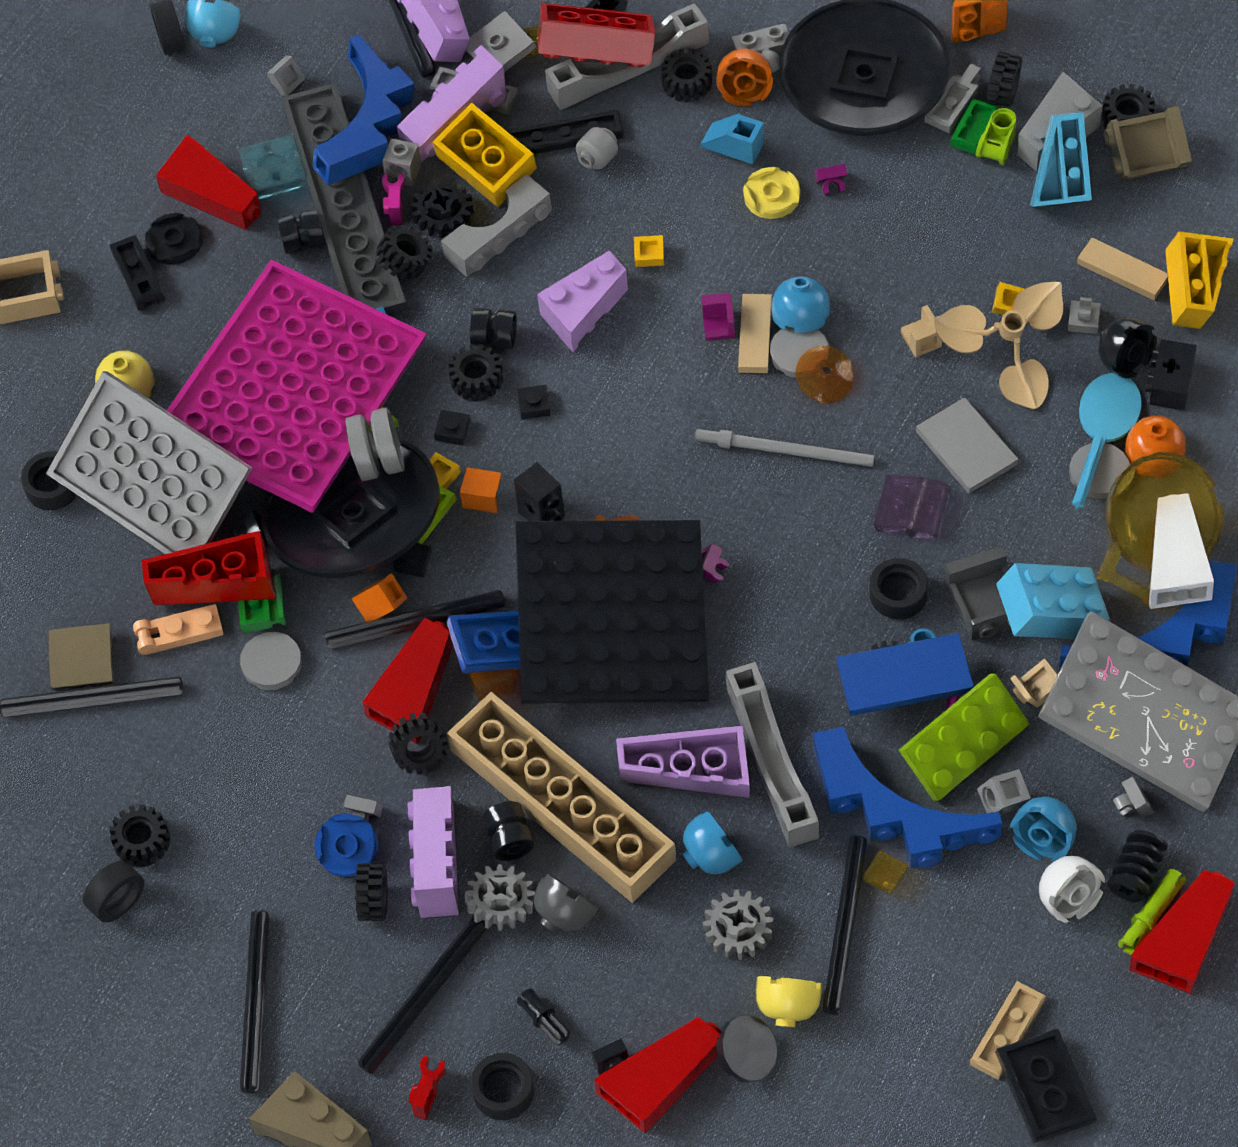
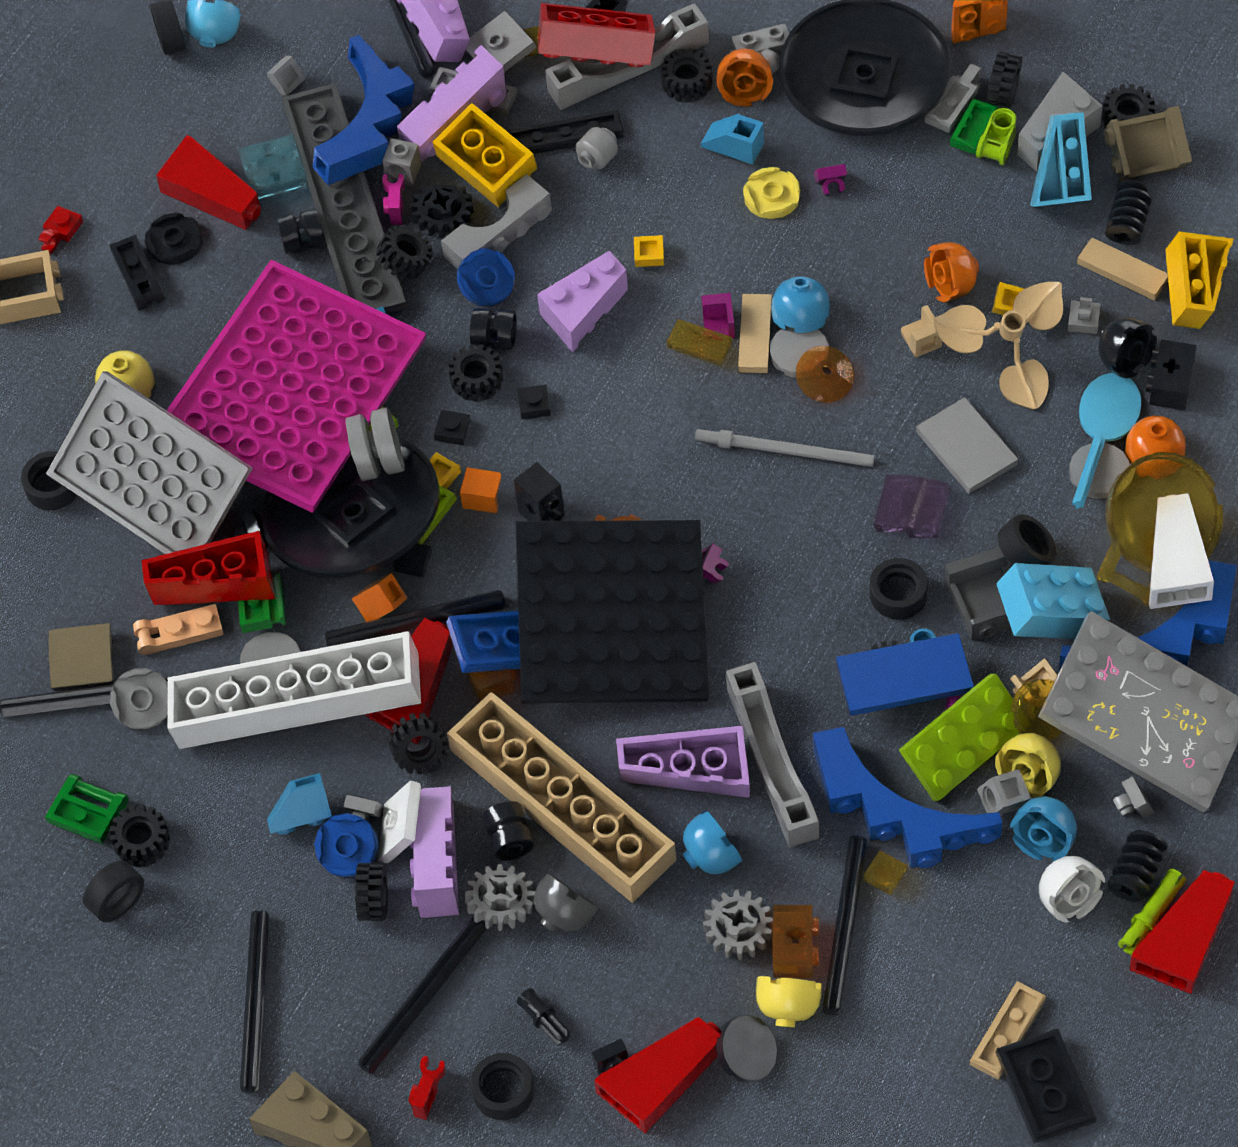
none -> red plate [38,205,83,254]
none -> green plate [45,773,129,844]
none -> light grey tile [110,668,168,730]
none -> white brick [168,631,421,749]
none -> dark azure slope [267,773,332,835]
none -> white plate [377,780,421,864]
none -> blue tile [457,248,515,307]
none -> clear yellow plate [666,319,733,366]
none -> clear orange brick [773,905,819,978]
none -> orange cylinder [924,242,979,302]
none -> light yellow cylinder [995,733,1061,798]
none -> black tyre [998,514,1057,565]
none -> clear yellow tile [1011,678,1062,741]
none -> black piece [1105,180,1152,245]

